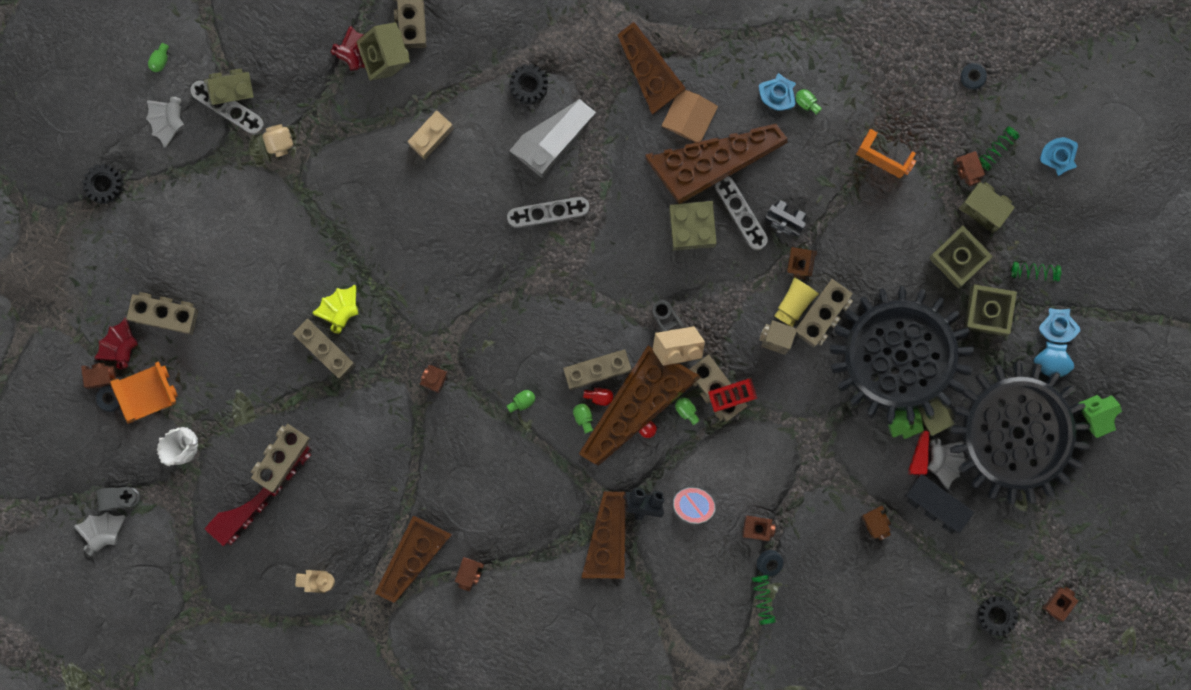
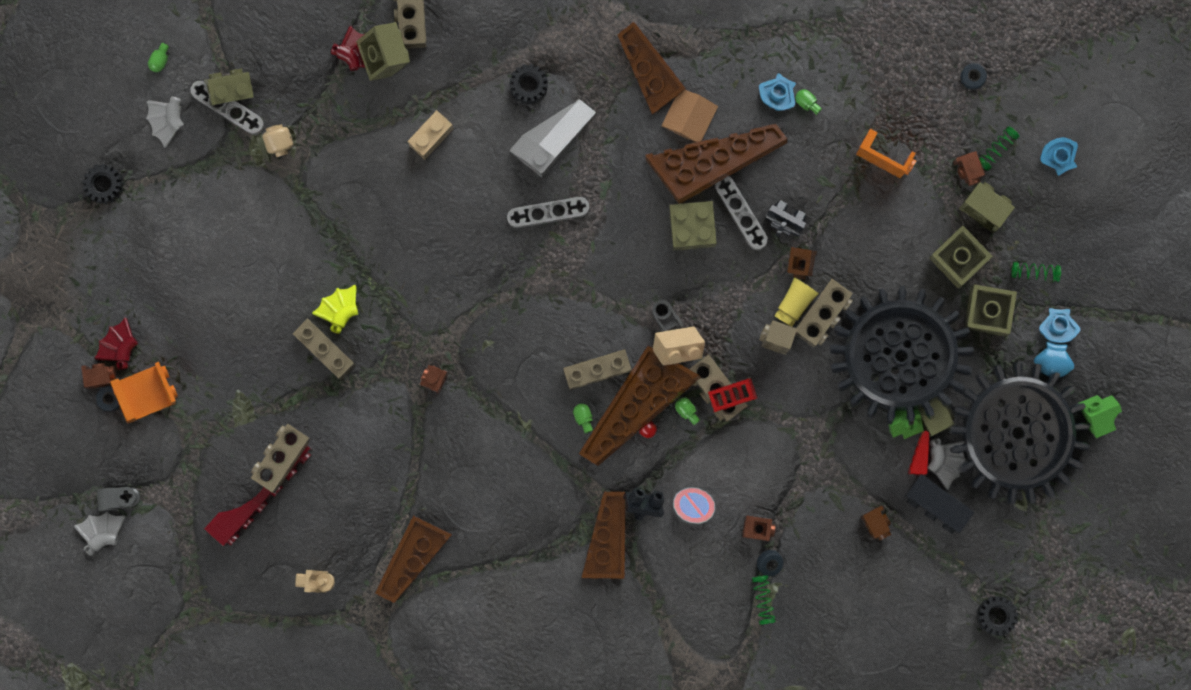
dark tan brick [127,292,198,335] -> none
white hair [157,427,198,466] -> none
copper brick [455,557,485,592] -> none
bright green cylinder [506,390,535,413] -> none
red cylinder [583,387,613,406] -> none
copper brick [1042,587,1079,621] -> none

